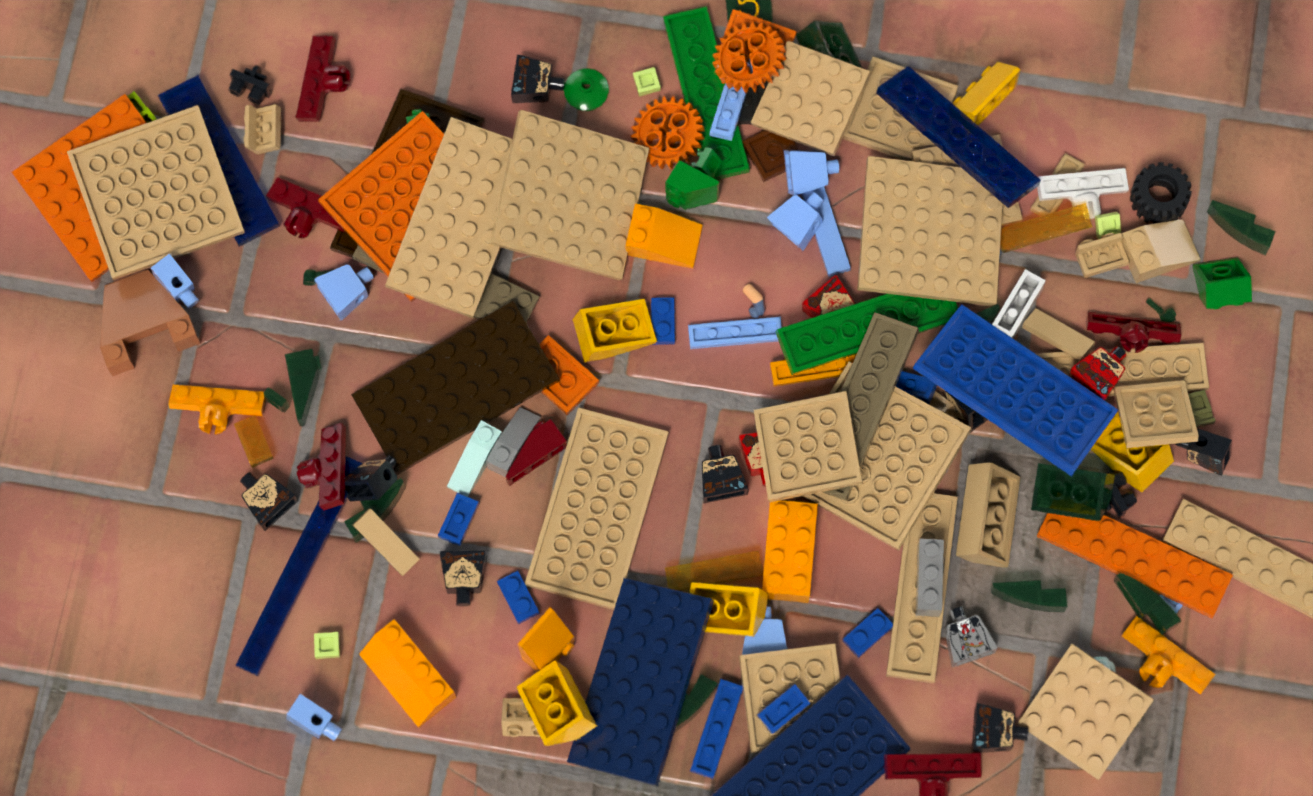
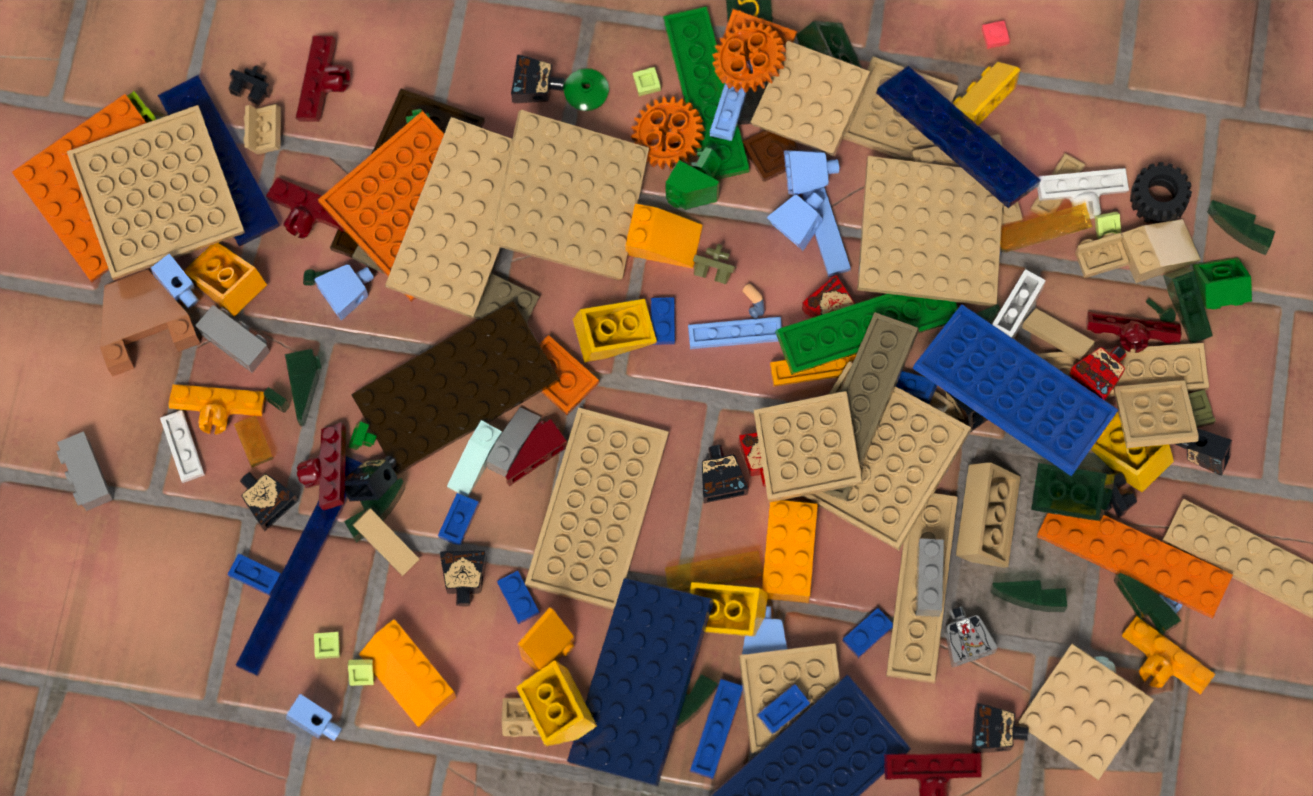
none -> light grey brick [56,431,113,511]
none -> white tile [160,410,205,483]
none -> light orange slope [184,243,267,316]
none -> light grey brick [195,305,270,373]
none -> blue plate [227,554,282,597]
none -> green tile [348,421,377,450]
none -> yellowish green plate [348,659,374,686]
none -> olive hips [693,244,736,284]
none -> coral plate [982,21,1010,49]
none -> clear green slope [1163,267,1213,344]

